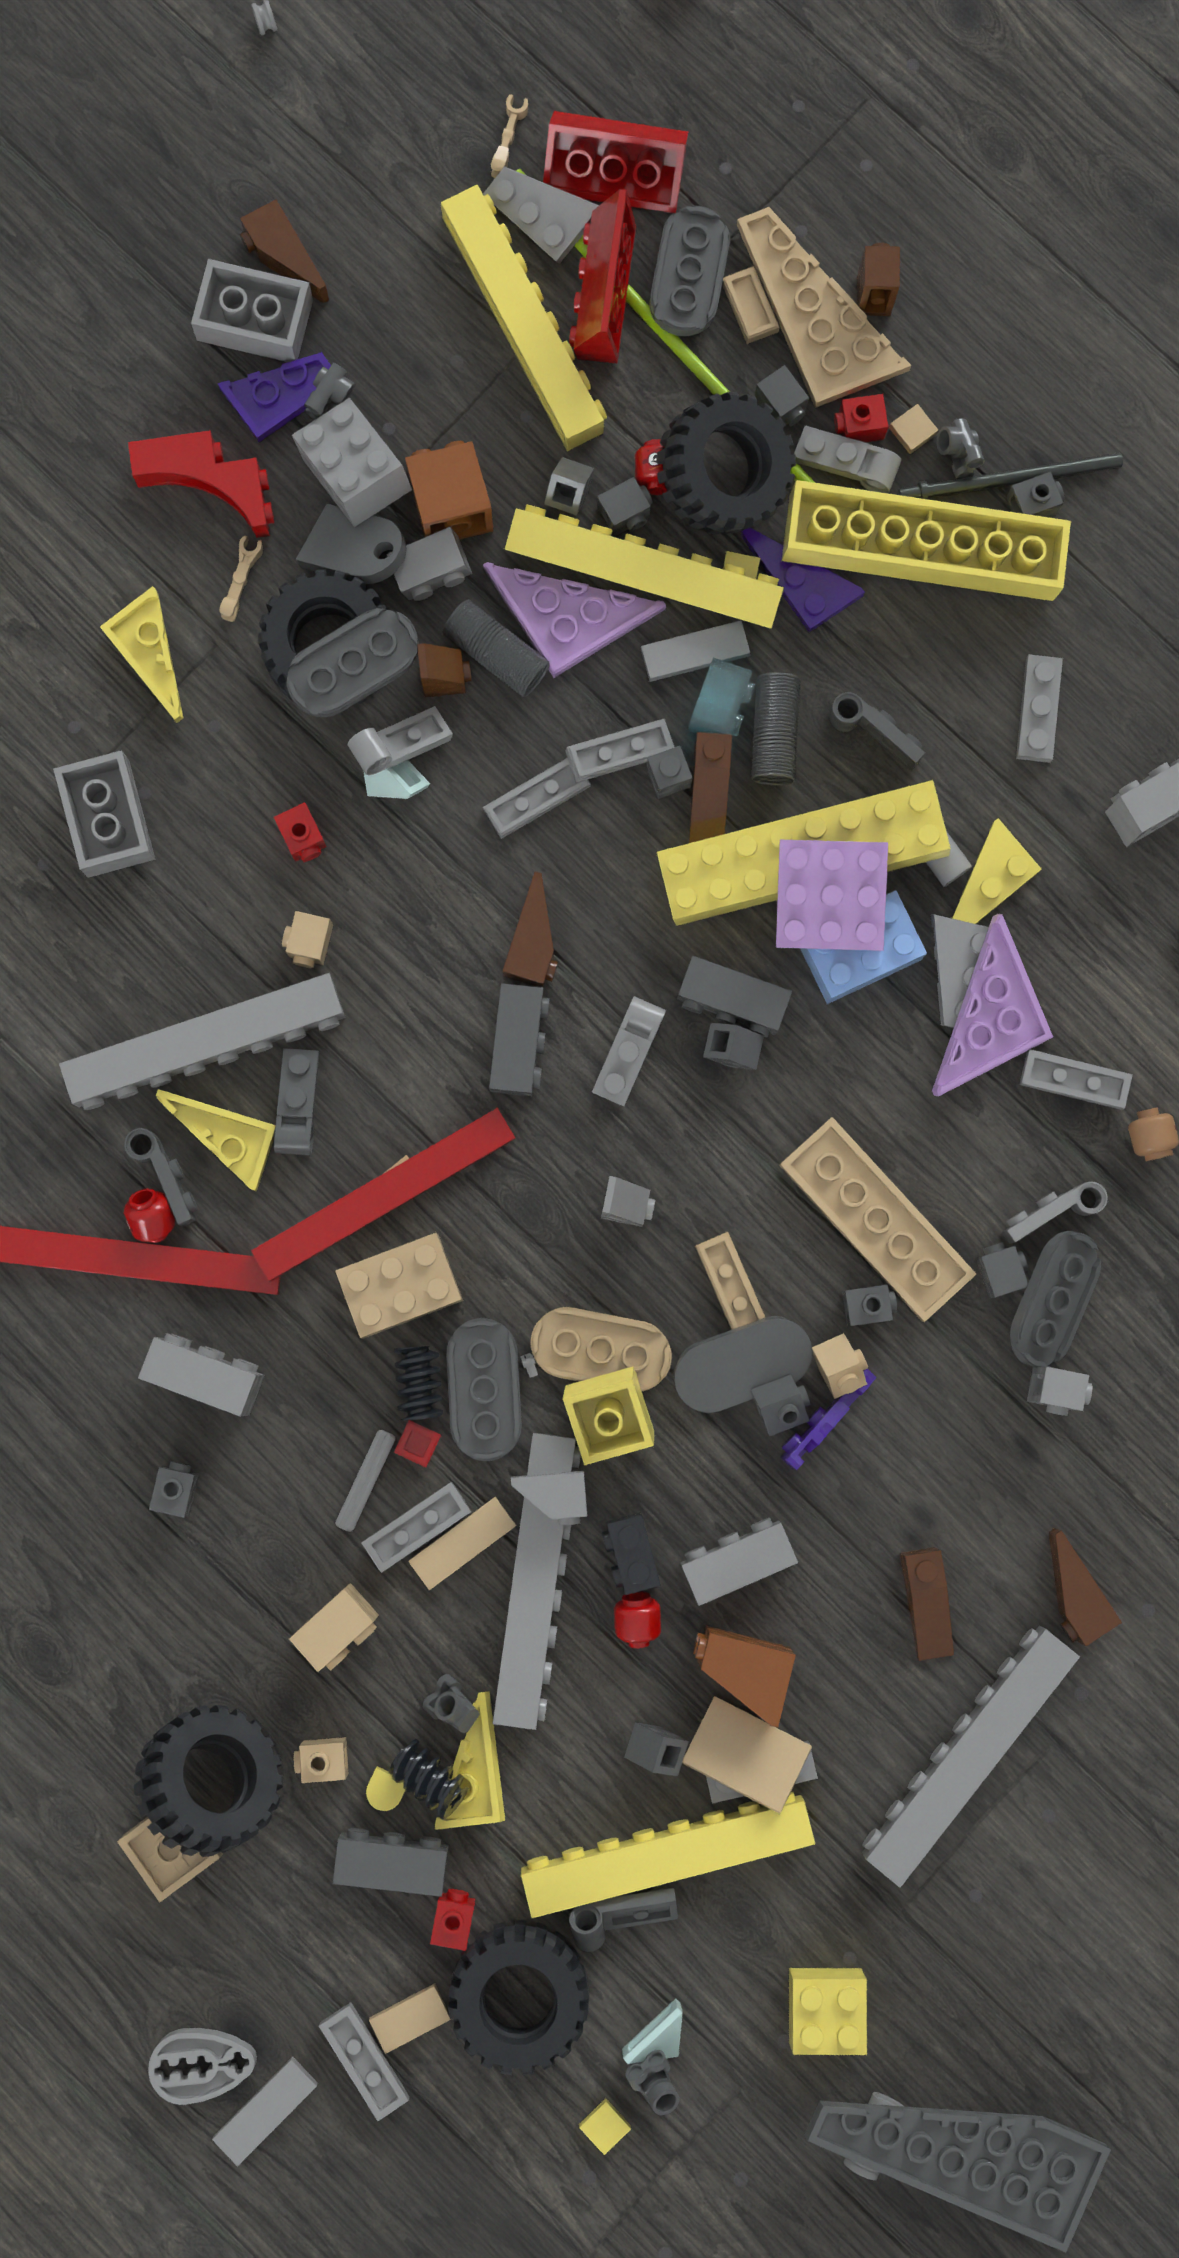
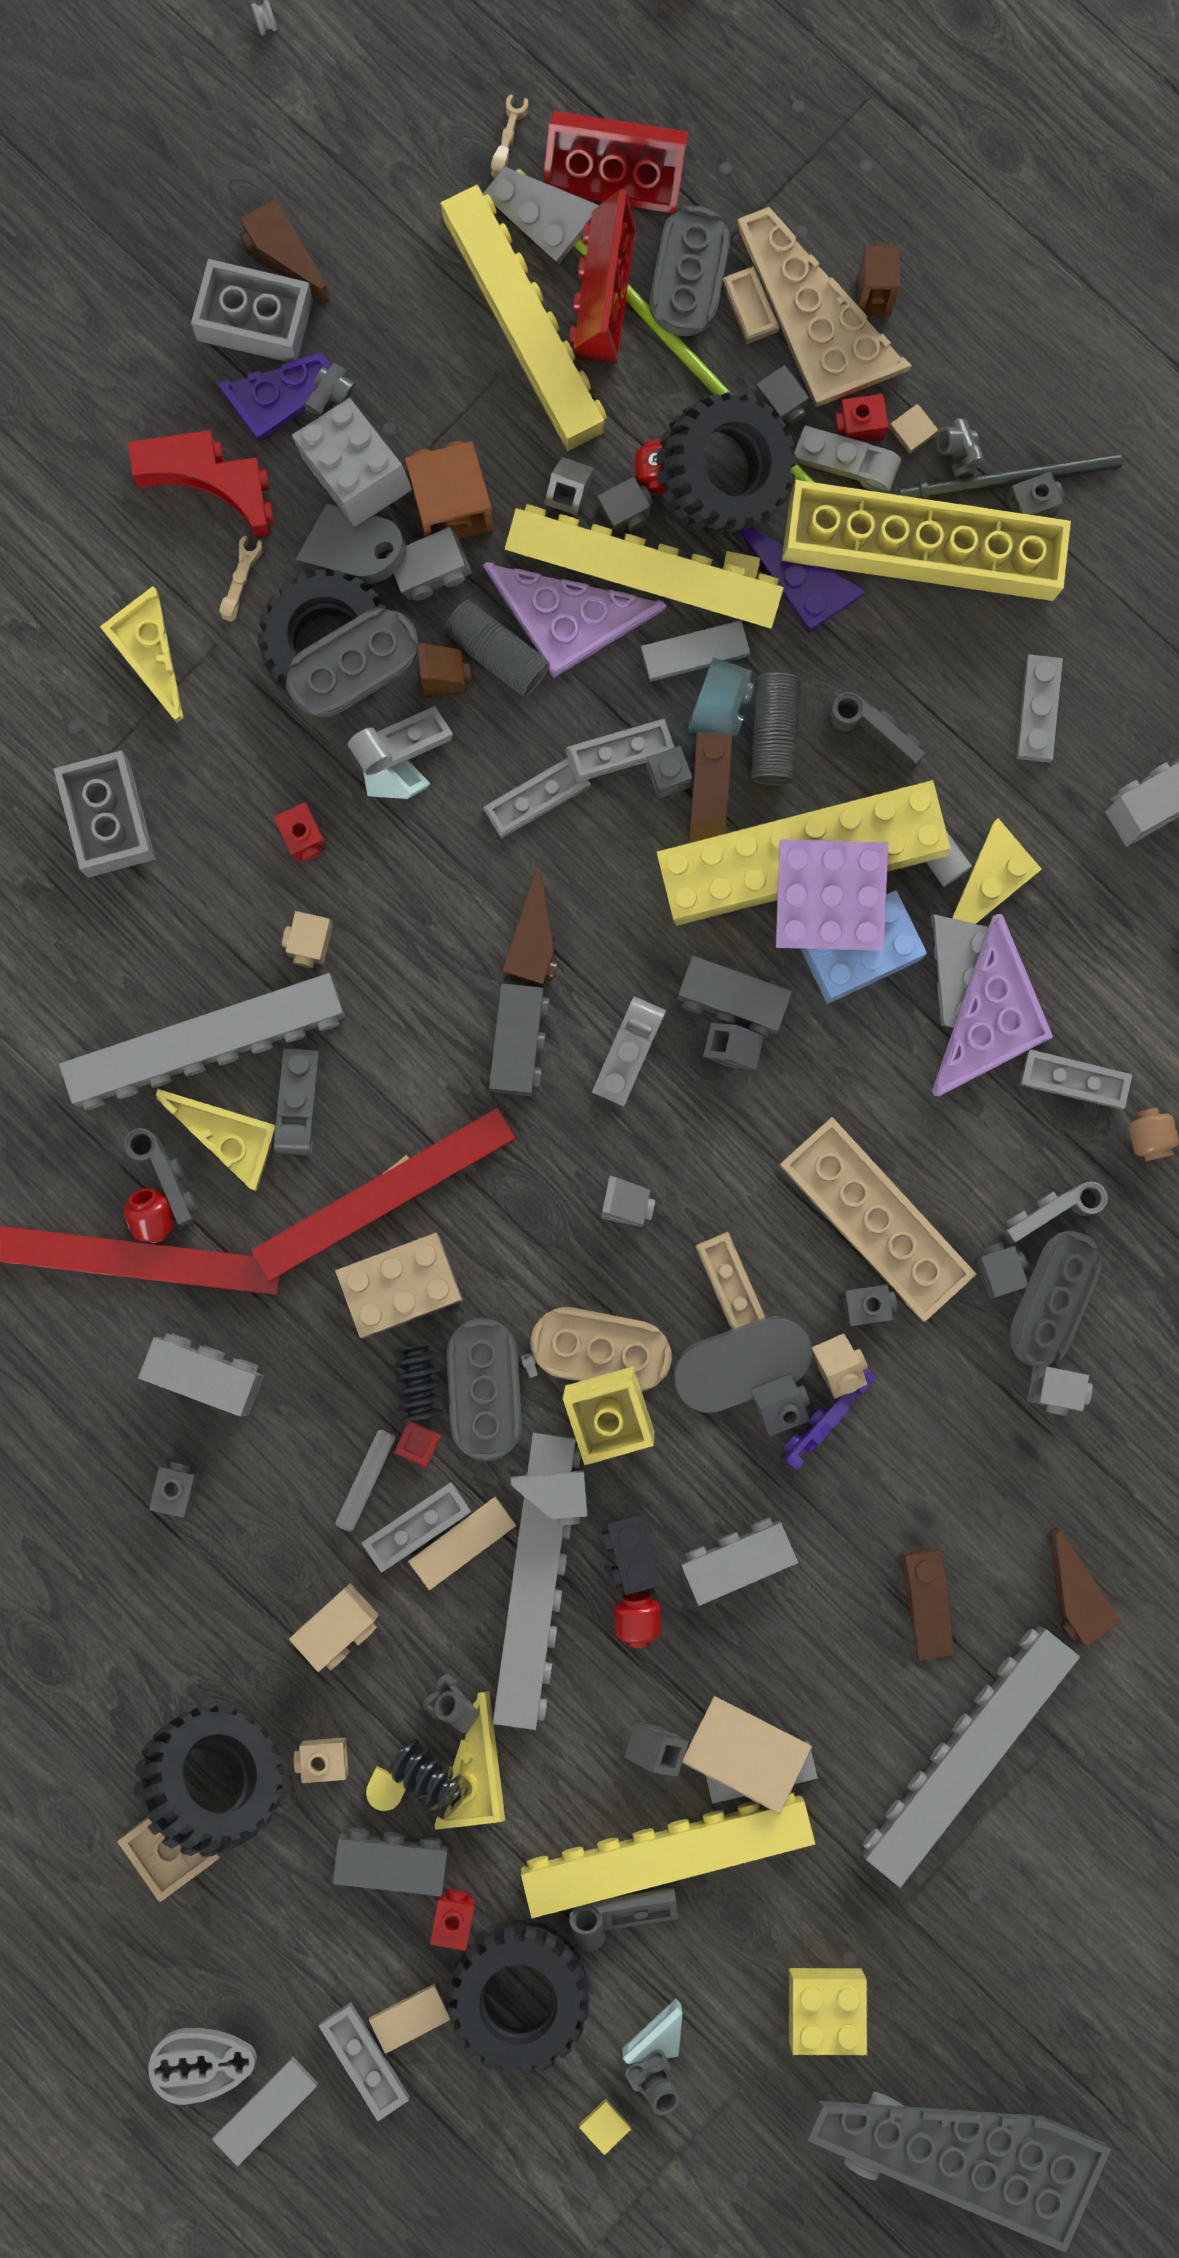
dark orange slope [693,1626,796,1728] -> none

